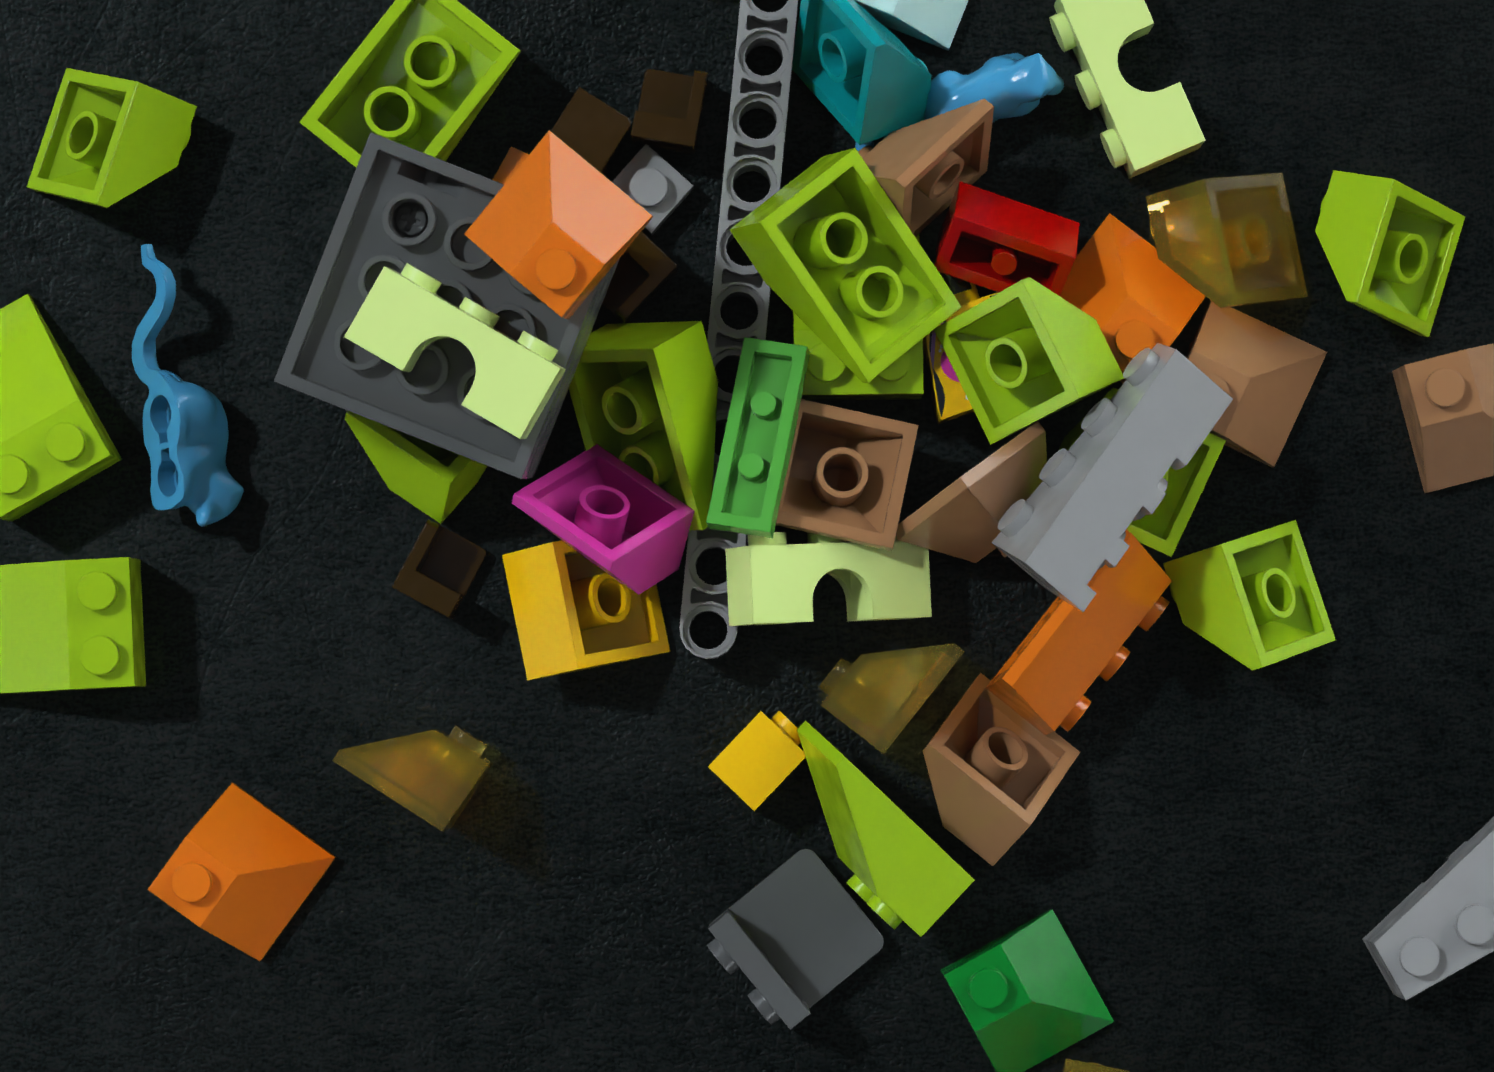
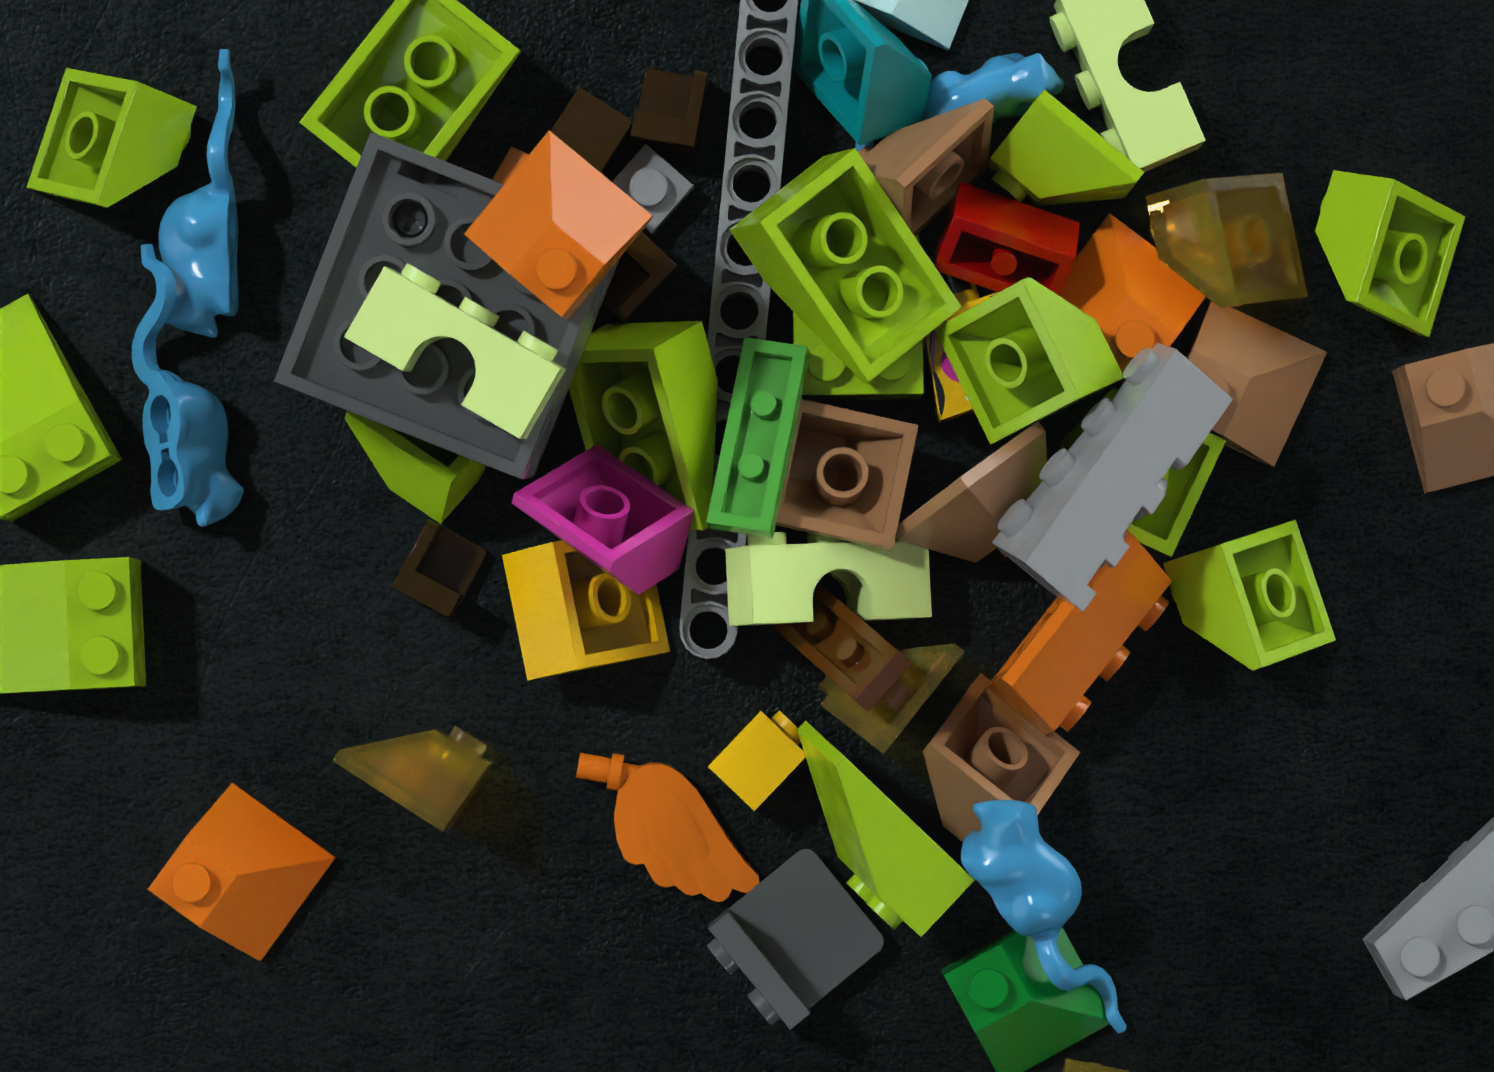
none -> dark azure animal [159,49,239,338]
none -> orange animal [576,752,760,902]
none -> reddish brown plate [771,582,914,712]
none -> dark azure animal [961,800,1126,1034]
none -> lime slope [988,89,1144,206]

